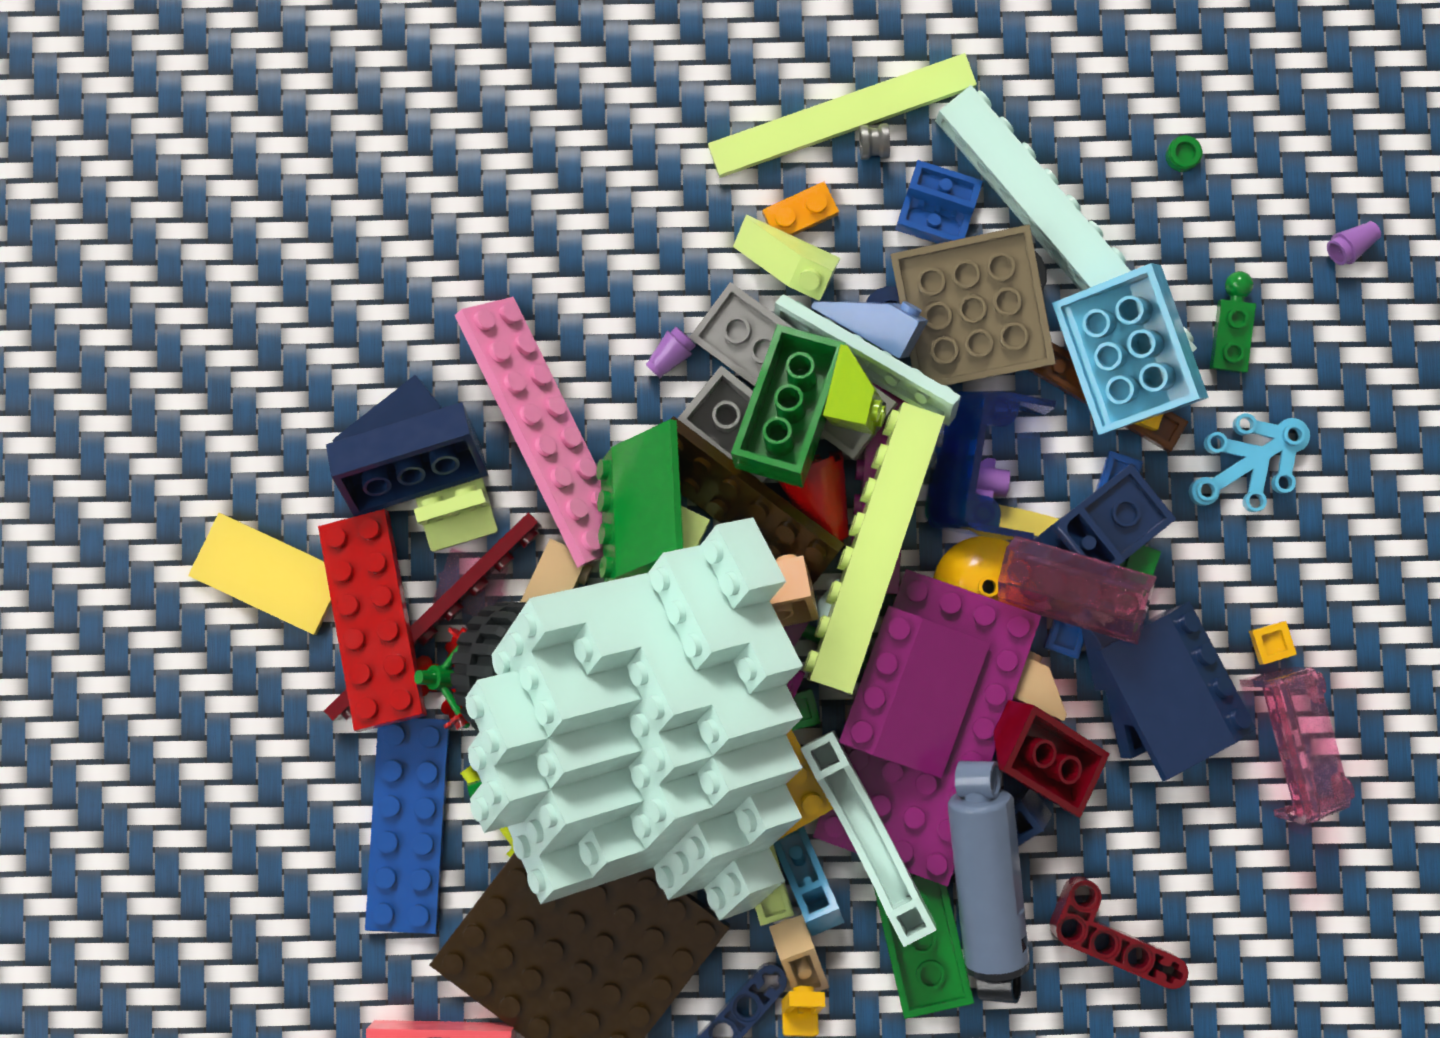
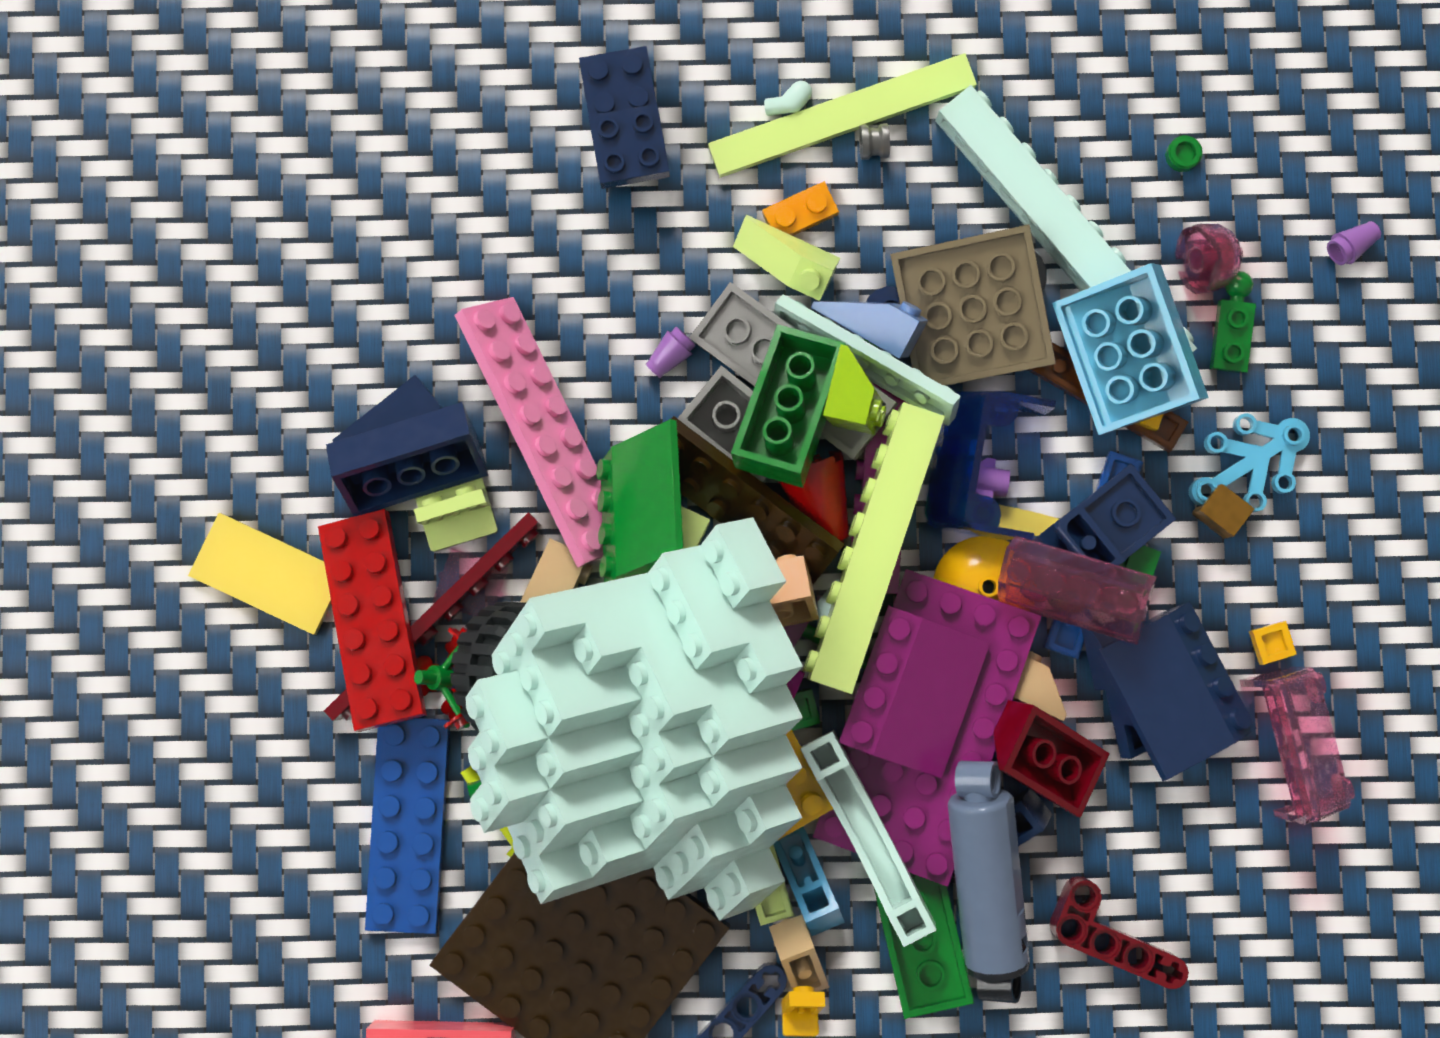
blue slope [895,160,983,244] -> none
none -> dark blue piece [579,46,670,189]
none -> light aqua arm [764,81,812,116]
none -> clear pink cylinder [1175,223,1243,294]
none -> pearl gold panel [1192,484,1255,539]

